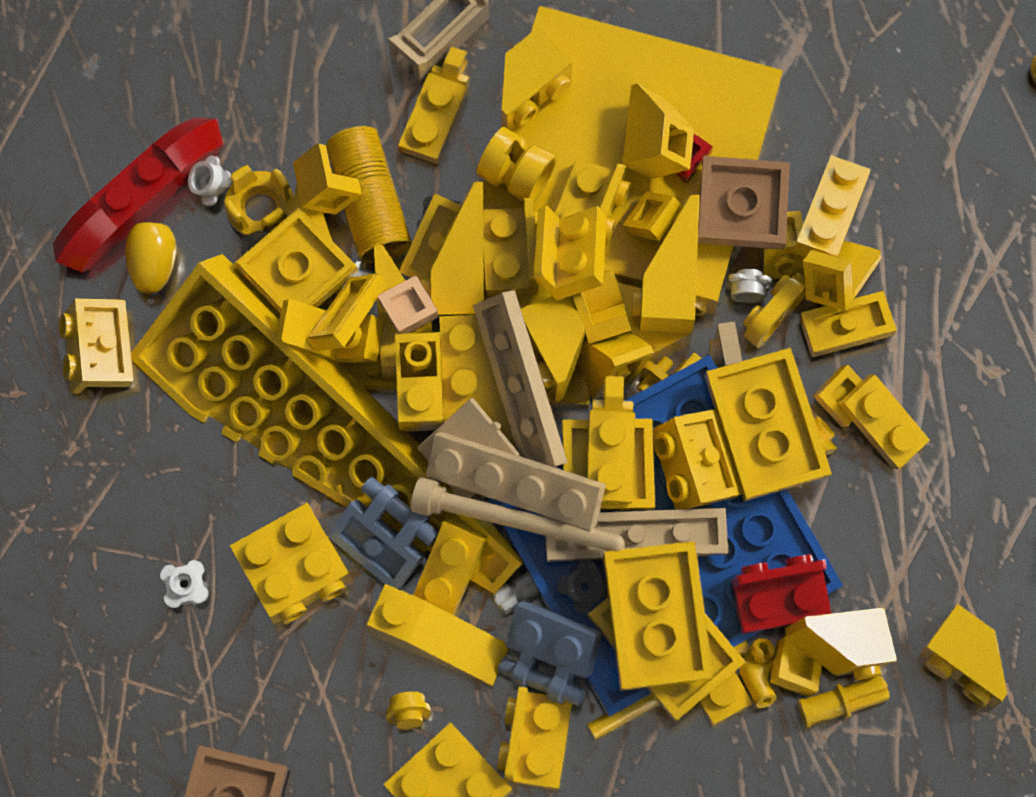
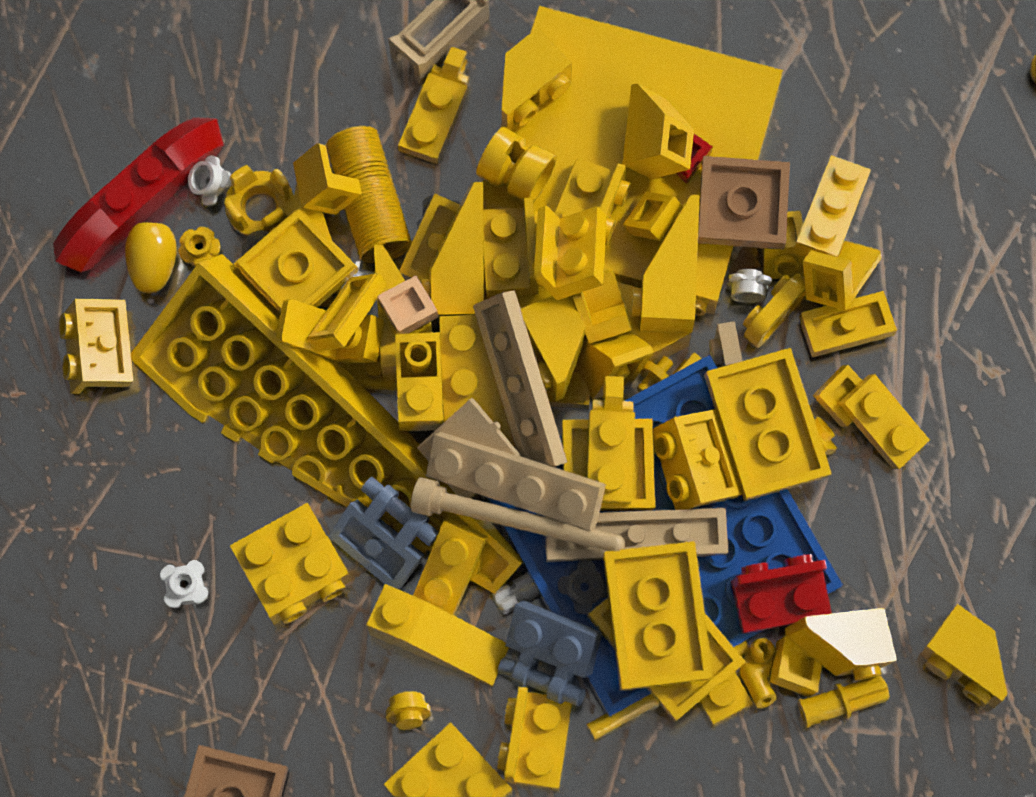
none -> yellow plate [178,226,221,267]

